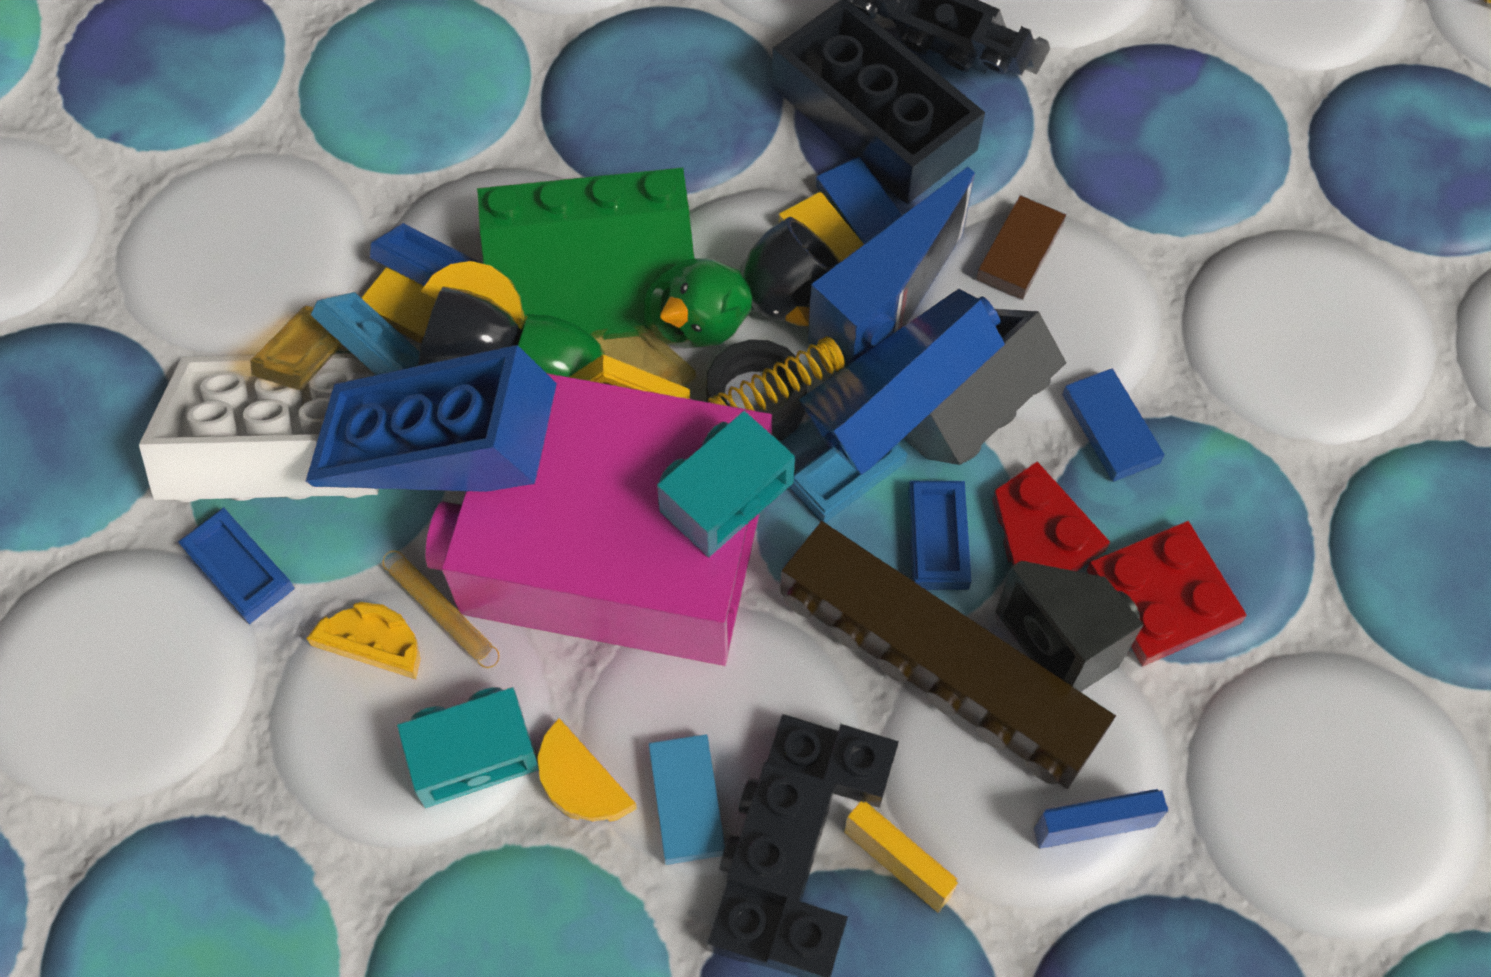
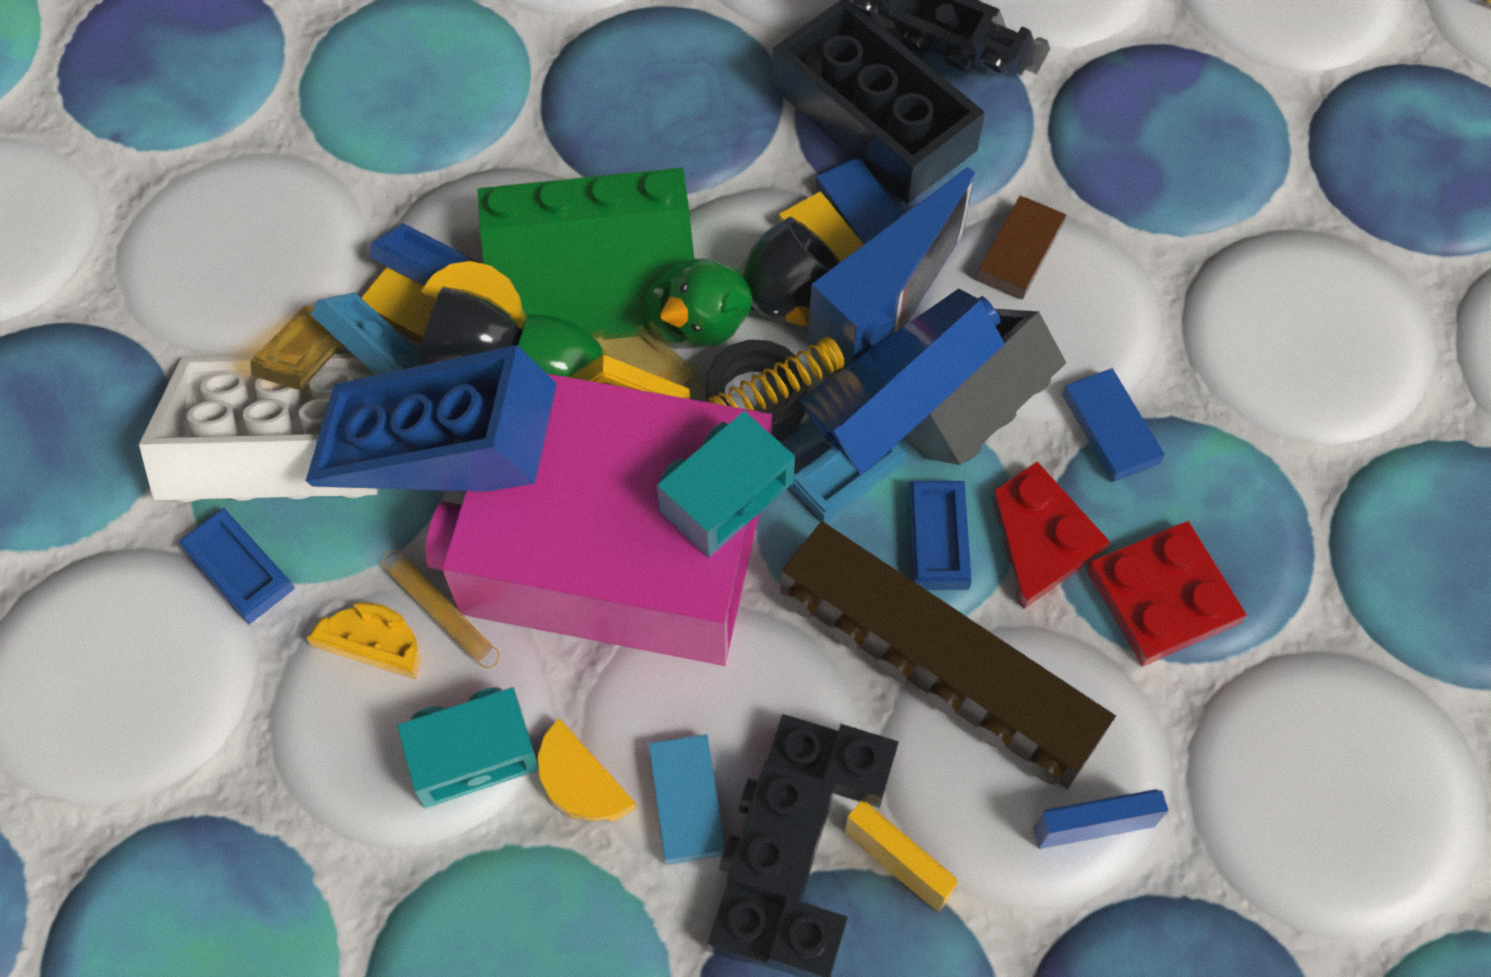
pearl dark grey slope [995,561,1144,692] -> none

